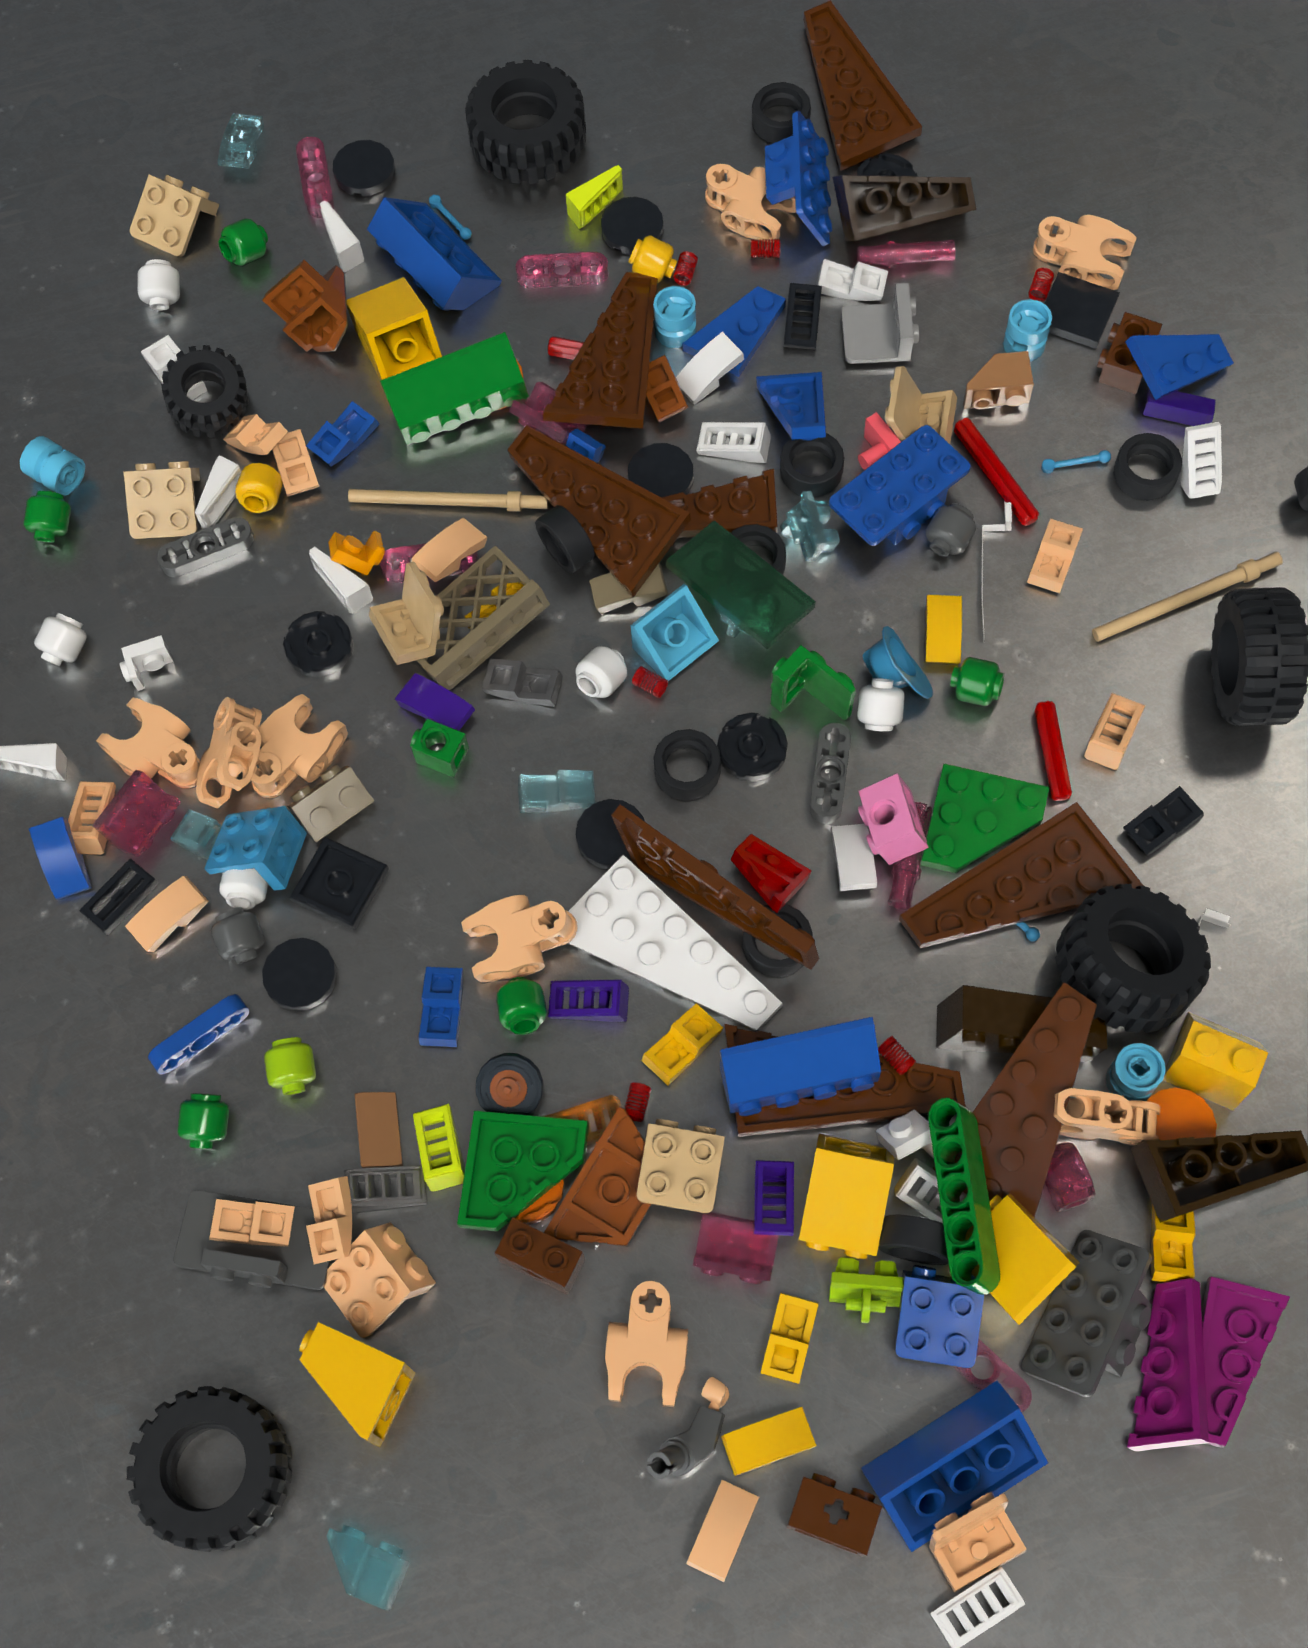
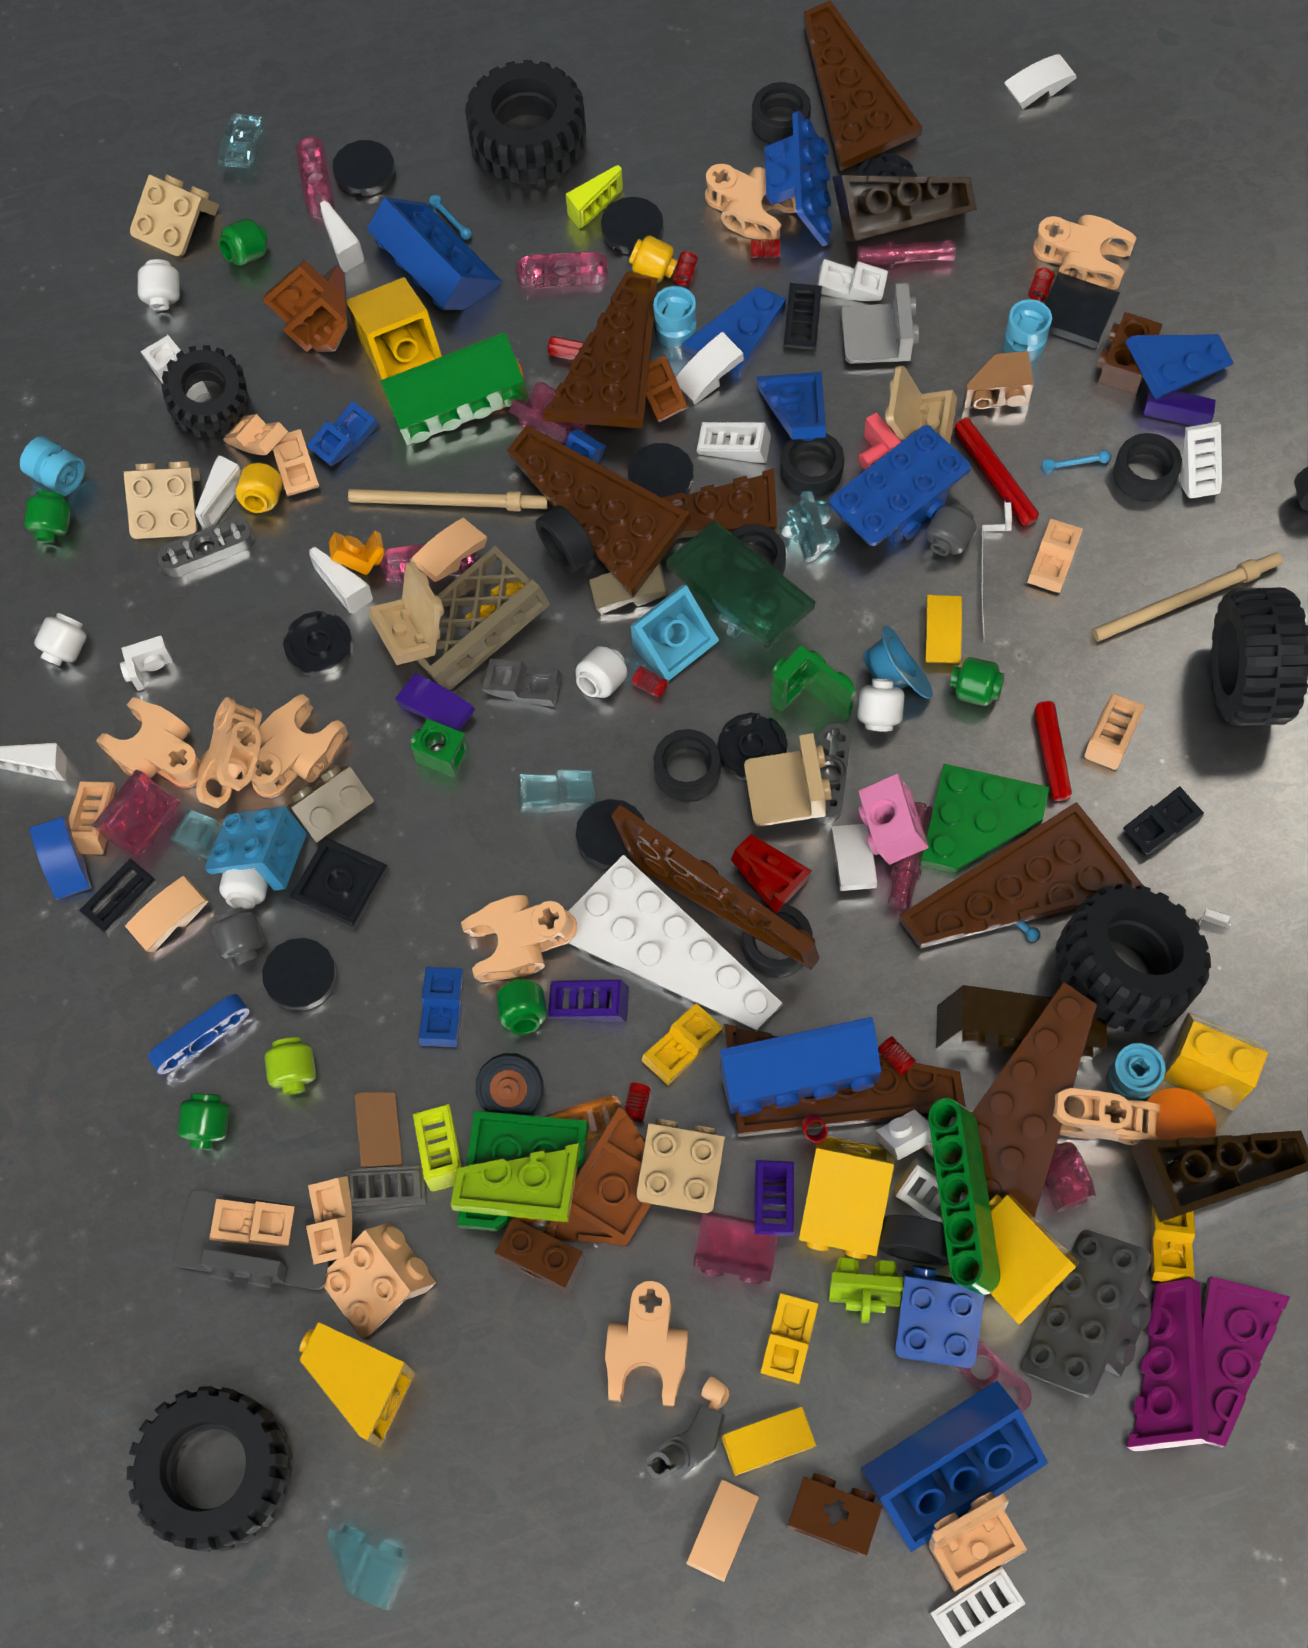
none -> lime wing [450,1143,580,1223]
none -> tan bracket [744,733,832,826]
none -> red piece [802,1114,828,1143]
none -> white slope [1004,54,1077,110]

